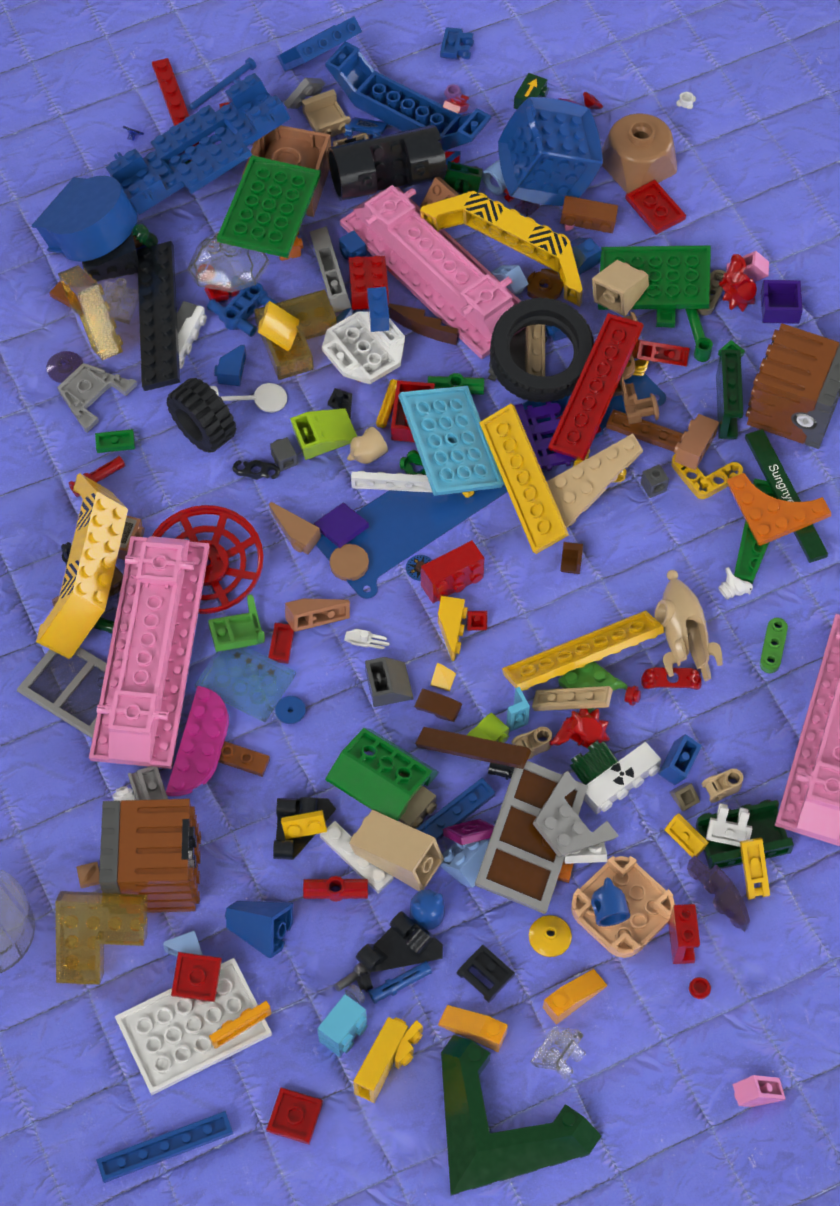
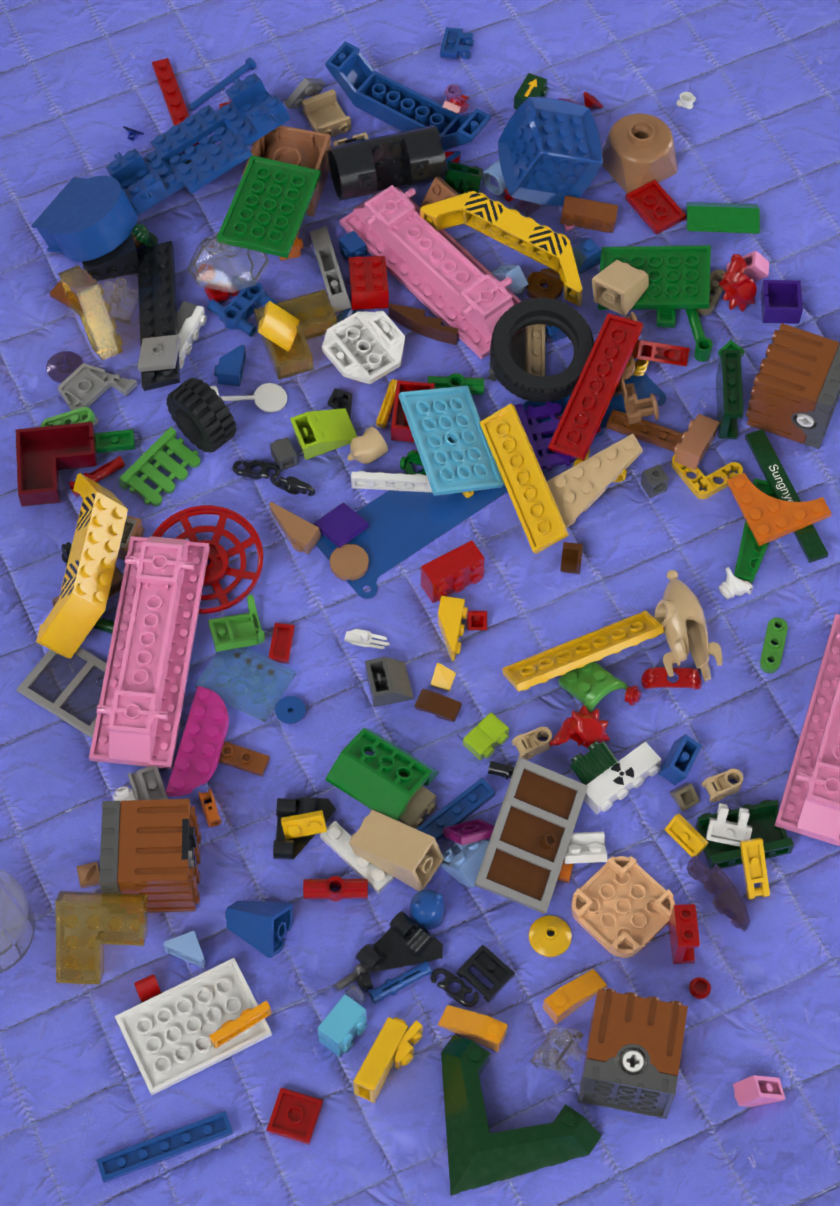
red tile [171,952,222,1002] -> none
blue panel [277,16,362,71] -> none
nougat slope [285,598,350,632] -> none
blue flag [344,117,388,138] -> none
blue brick [367,287,389,332] -> none
piece [406,555,432,581] -> none
reddish brown tile [415,727,531,769] -> none
medium azure panel [506,687,530,732] -> none
tan tile [532,686,613,711] -> none
light grey wing [533,771,619,857] -> none
blue piece [591,877,630,927] -> none
none -> dark red piece [16,422,97,507]
none -> bright green plate [40,407,95,427]
none -> bright green fence [119,427,200,507]
none -> red slope [134,974,161,1003]
none -> light grey plate [137,335,180,372]
none -> orange bar [198,788,222,827]
none -> black piece [270,475,315,496]
none -> black piece [430,968,479,1007]
none -> piece [578,988,688,1119]
none -> green slope [686,202,760,234]

